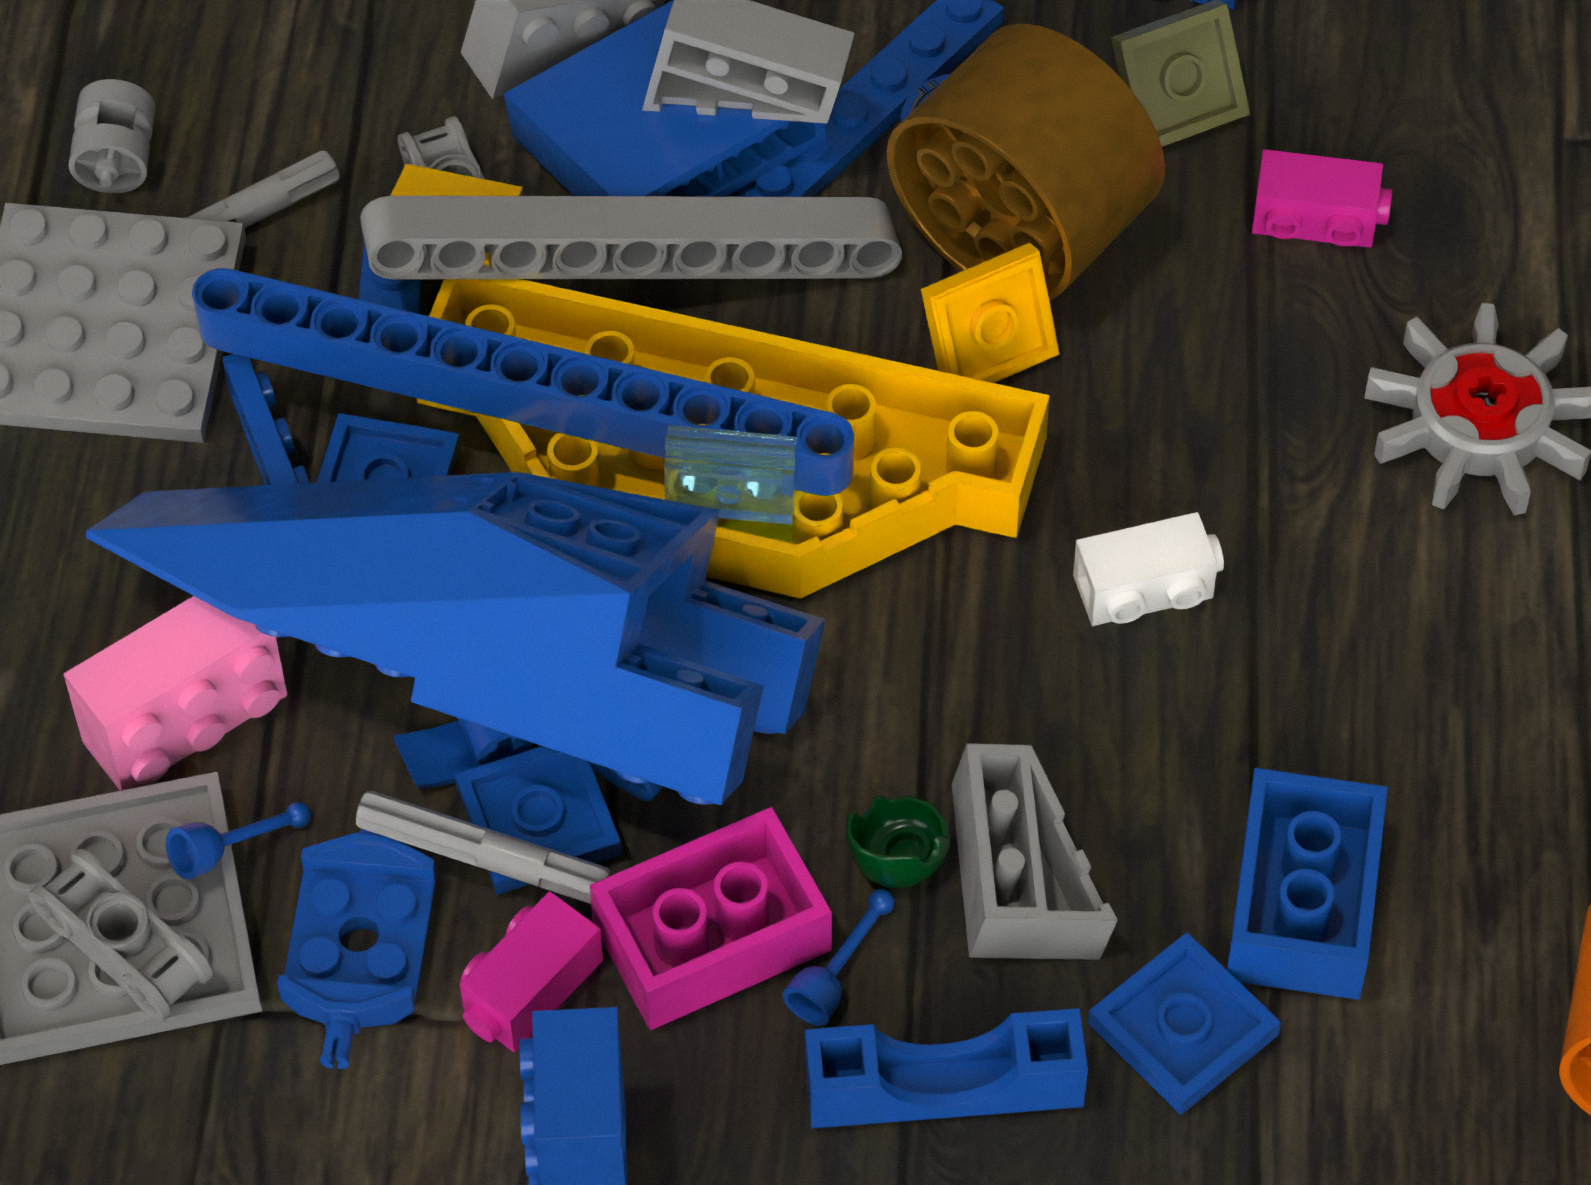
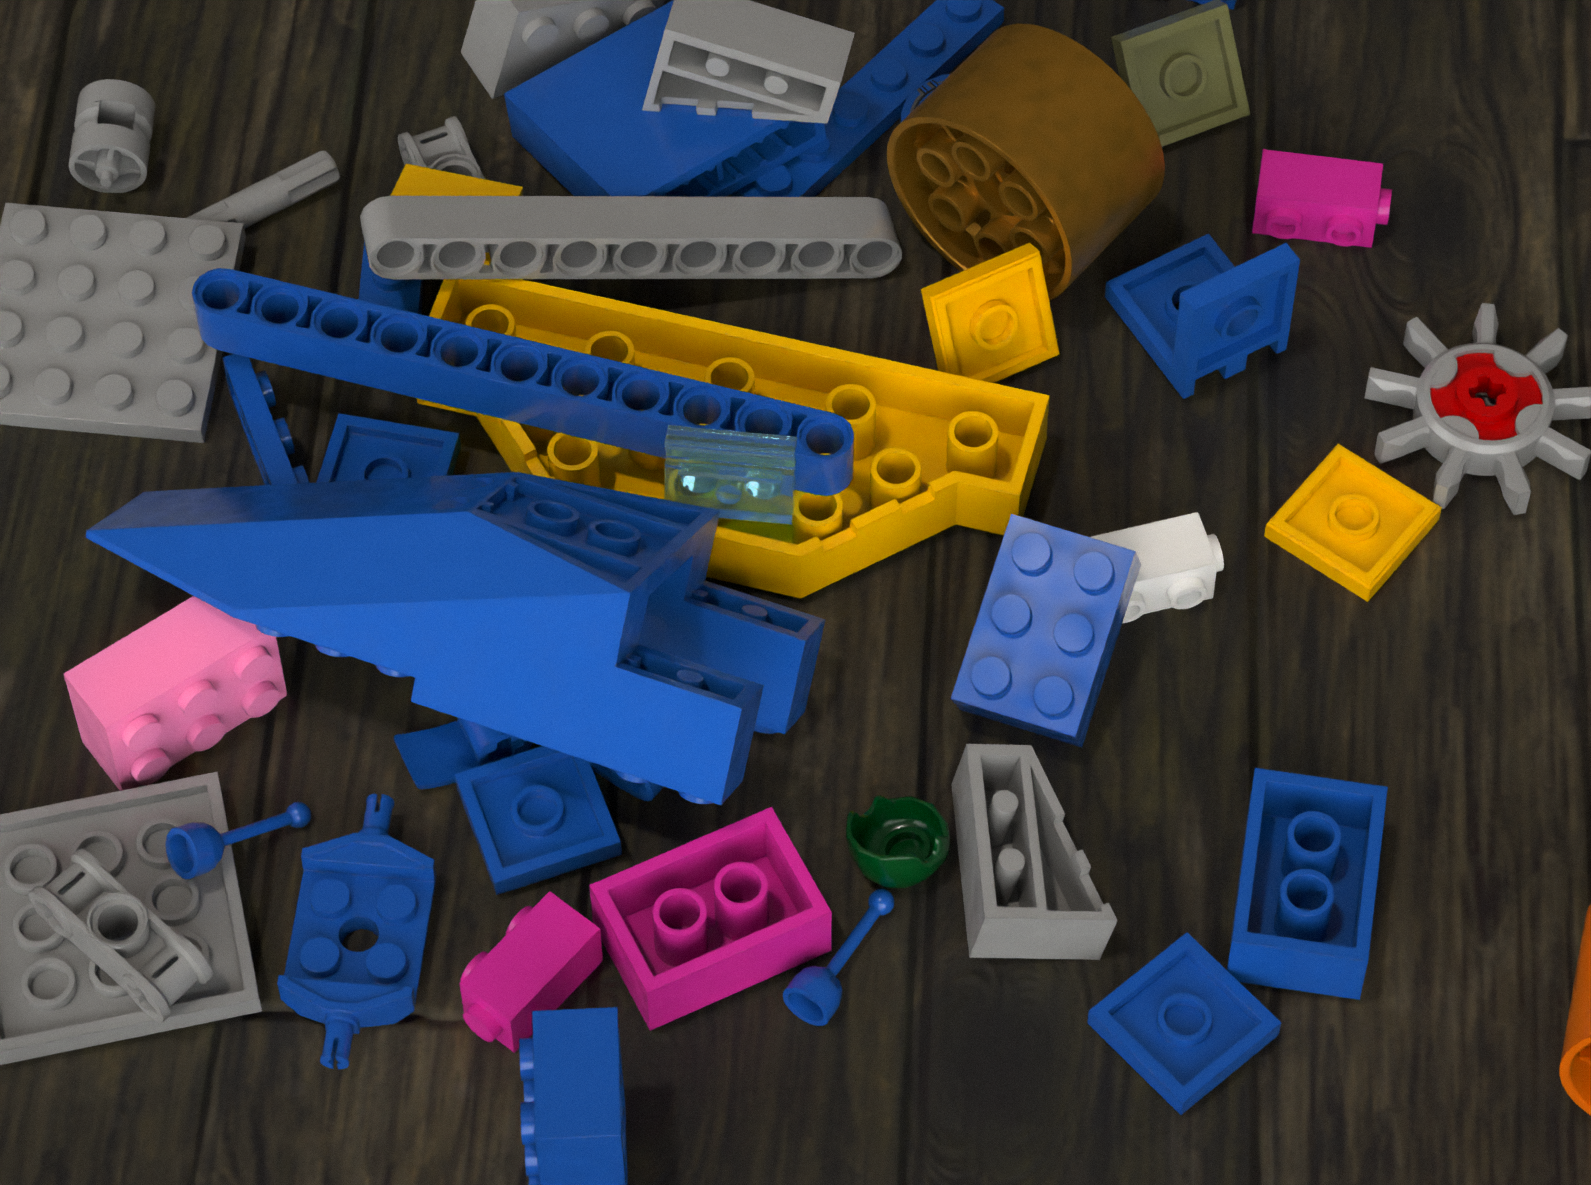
light grey axle [356,791,611,904] -> none
blue arch [805,1008,1088,1128] -> none
none -> brick [951,514,1141,748]
none -> blue bracket [1105,234,1300,399]
none -> yellow tile [1264,444,1442,602]

